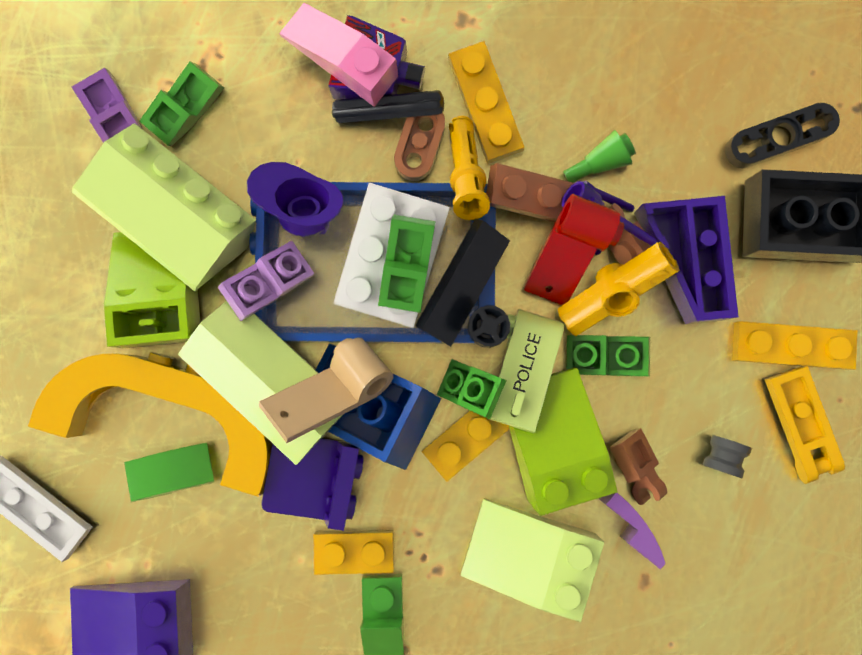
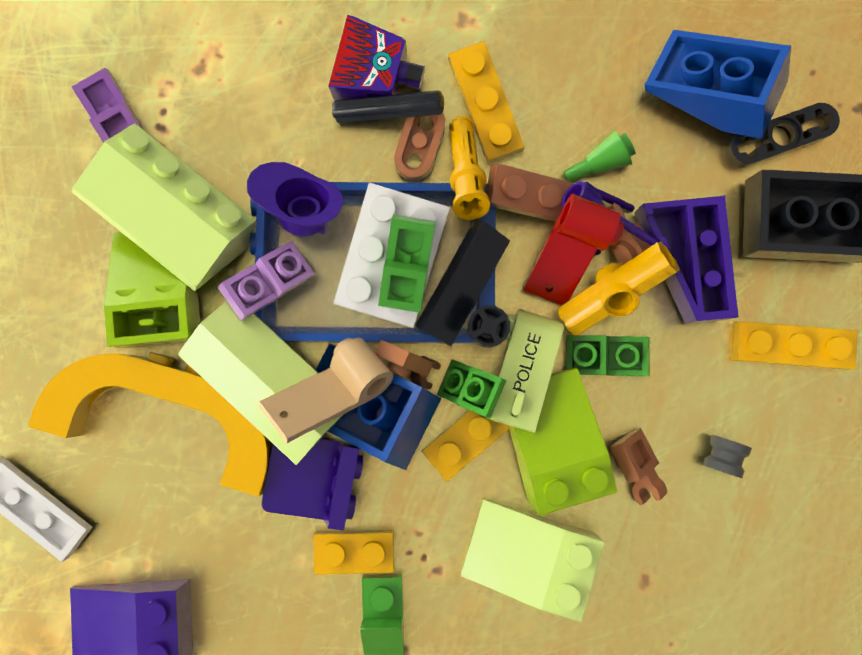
bright green slope [124,443,214,502] -> none
bright green slope [139,61,225,146] -> none
bright pink slope [279,3,398,107] -> none
medium lavender slope [599,493,665,570] -> none
yellow plate [764,366,845,484] -> none
none -> nougat plate [376,340,441,389]
none -> blue slope [645,30,791,139]

